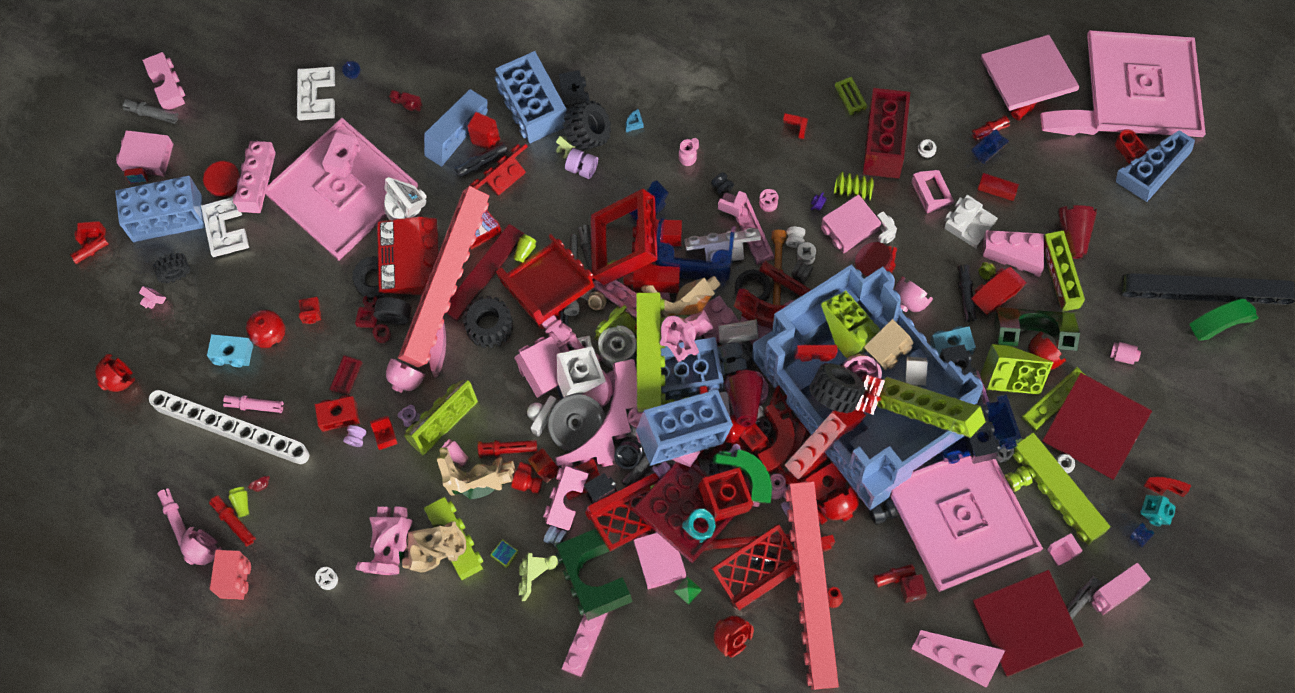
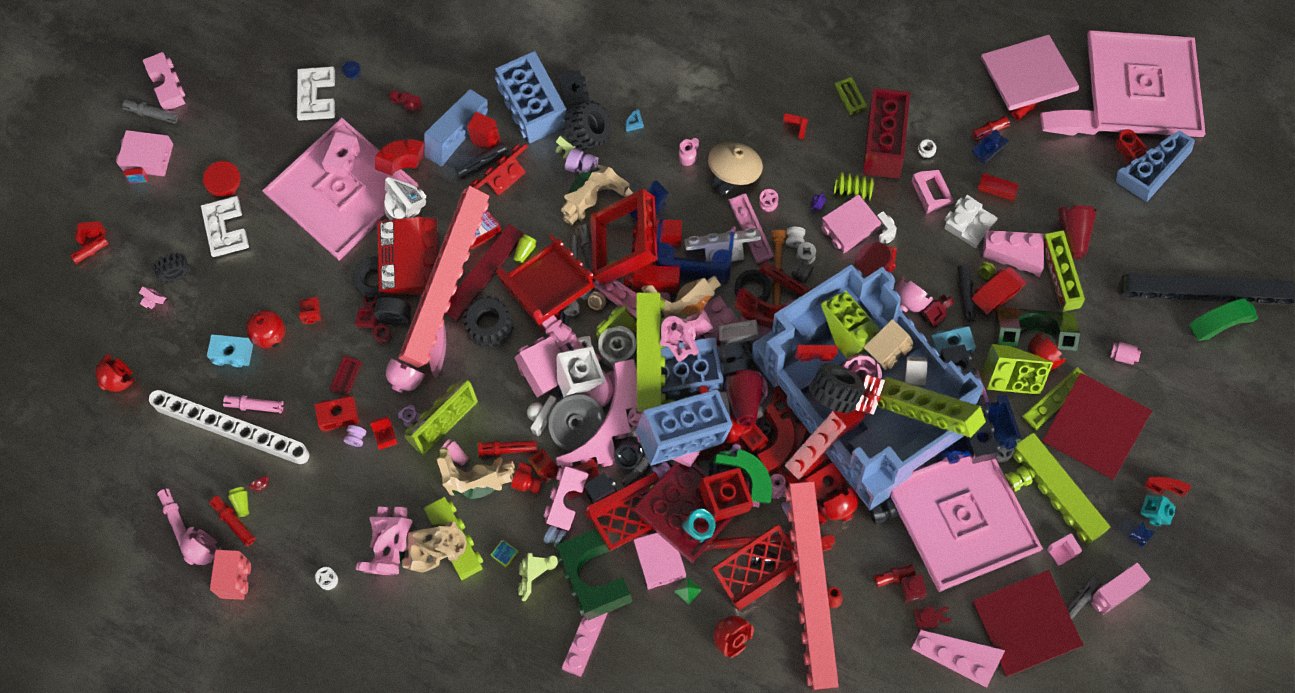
medium blue brick [115,176,205,242] -> none
bright pink brick [233,141,276,213] -> none
bright pink panel [718,191,746,217] -> none
white plate [1056,454,1075,474] -> none
none -> red brick [375,139,424,176]
none -> tan hips [561,165,633,225]
none -> tan dish [708,142,763,185]
none -> dark red plate [913,606,952,631]
none -> dark red plate [921,294,954,327]

